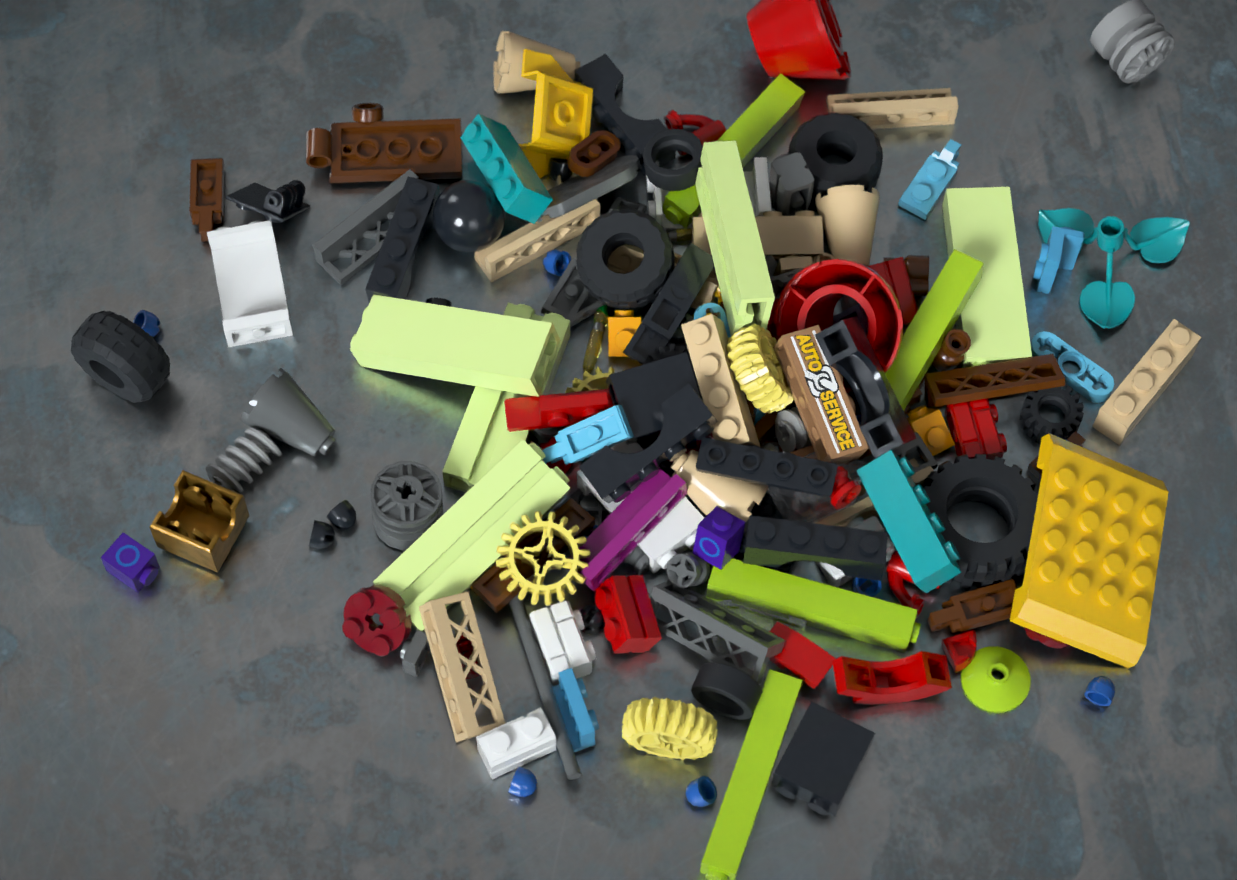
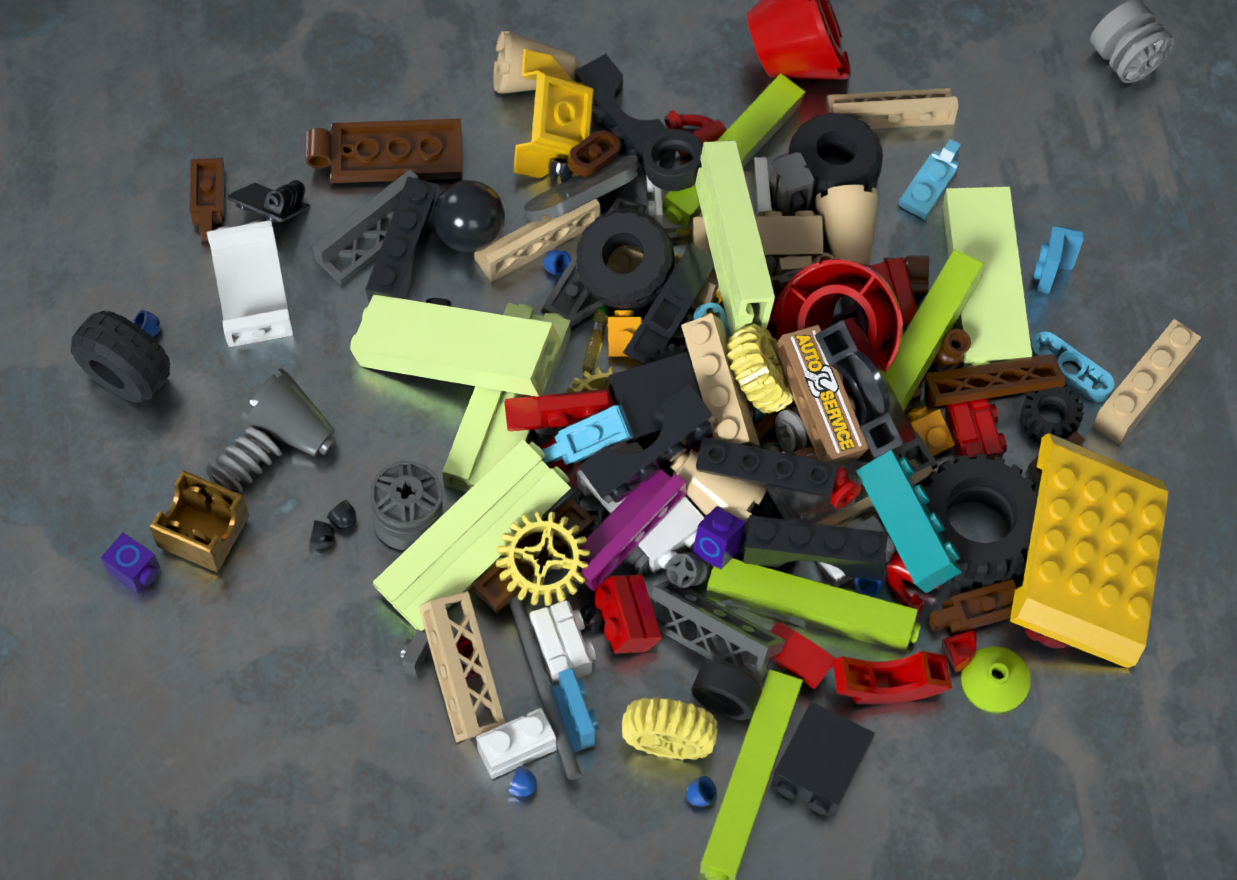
dark red plate [342,585,412,656] -> none
reddish brown tile [352,103,384,122] -> none
teal brick [460,113,553,224] -> none
teal plant [1038,208,1189,329] -> none
blue hinge [1084,676,1115,706] -> none

